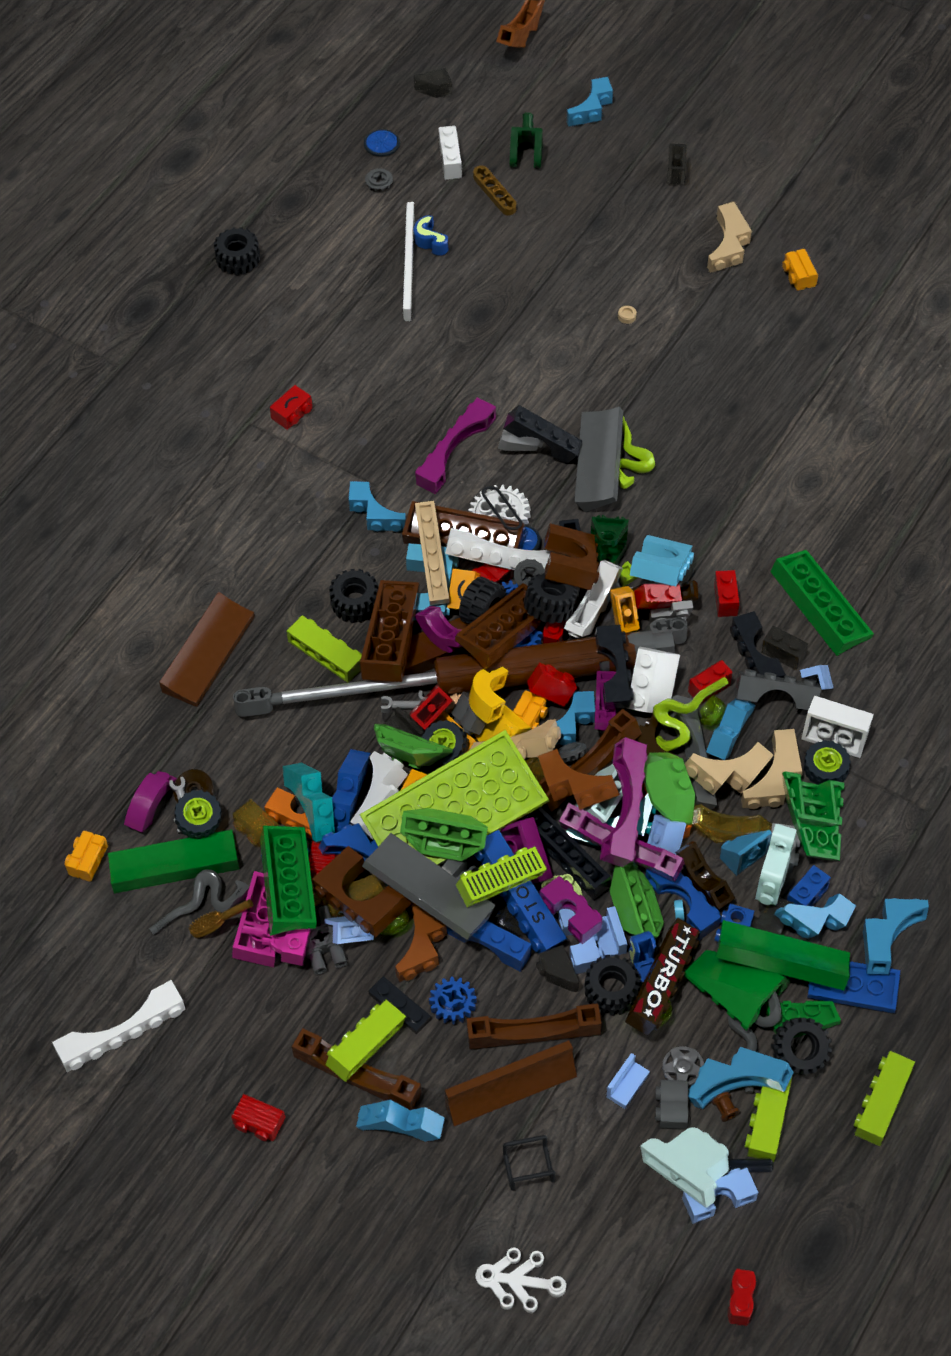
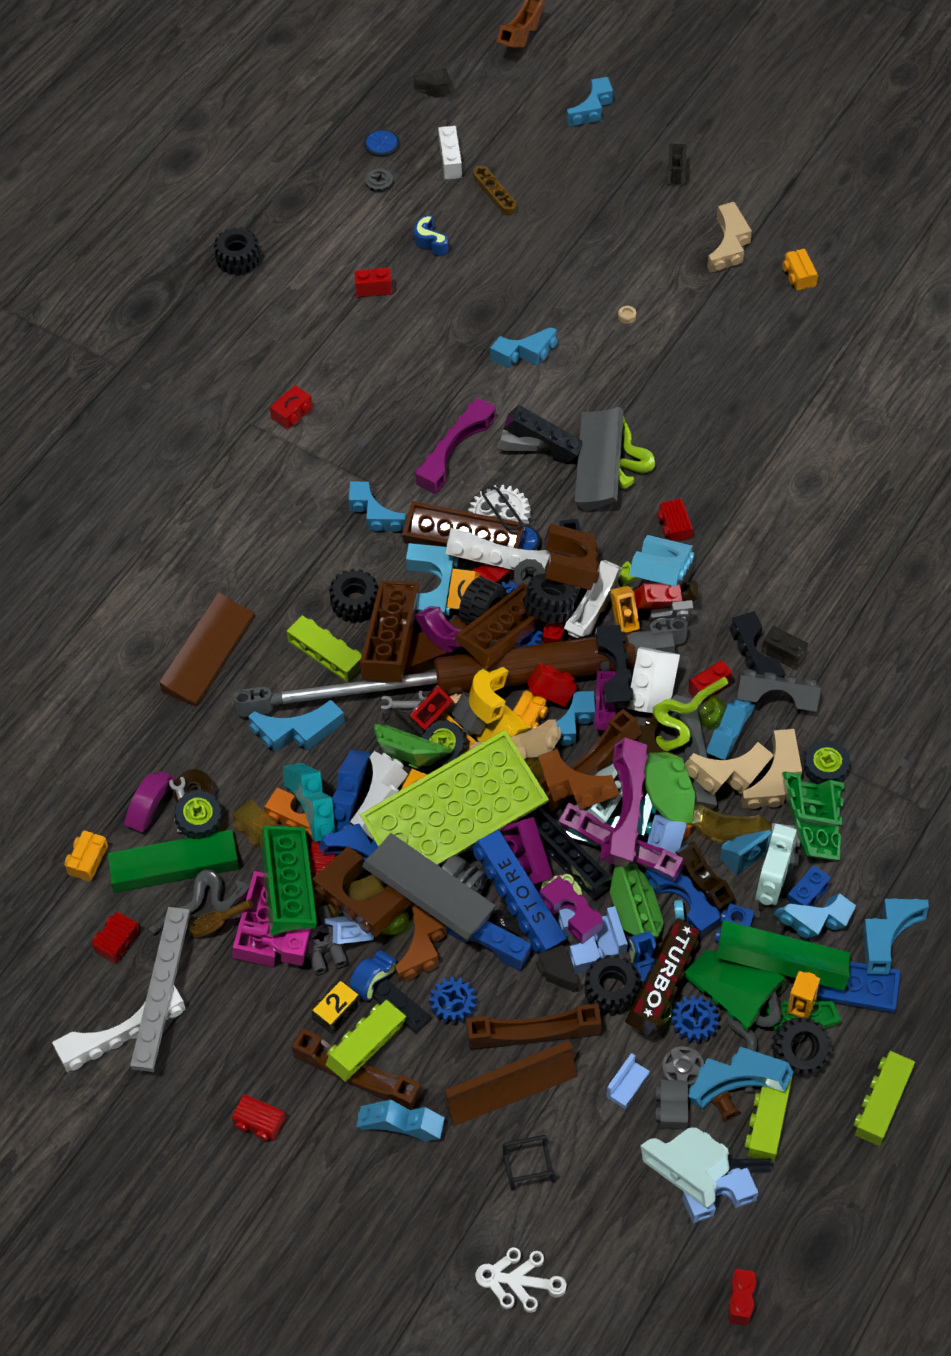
bright green wedge [400,808,488,861] -> none
white tile [403,202,414,321] -> none
tan plate [415,501,450,605] -> none
lime brick [456,847,547,908] -> none
dark green piece [509,113,543,168] -> none
dark grey gear [558,742,588,763] -> none
dark green piece [591,515,629,565] -> none
red brick [714,570,739,617] -> none
green arch [770,550,874,656] -> none
light blue panel [800,665,833,690] -> none
white slope [801,696,874,758] -> none
none -> red brick [92,911,140,964]
none -> light grey plate [130,907,190,1072]
none -> dark azure arch [248,700,345,752]
none -> brick [311,979,361,1035]
none -> blue animal [349,950,397,1001]
none -> red brick [354,267,392,297]
none -> dark azure arch [490,328,558,369]
none -> red brick [657,498,693,542]
none -> blue gear [671,995,719,1043]
none -> light orange brick [787,971,820,1019]

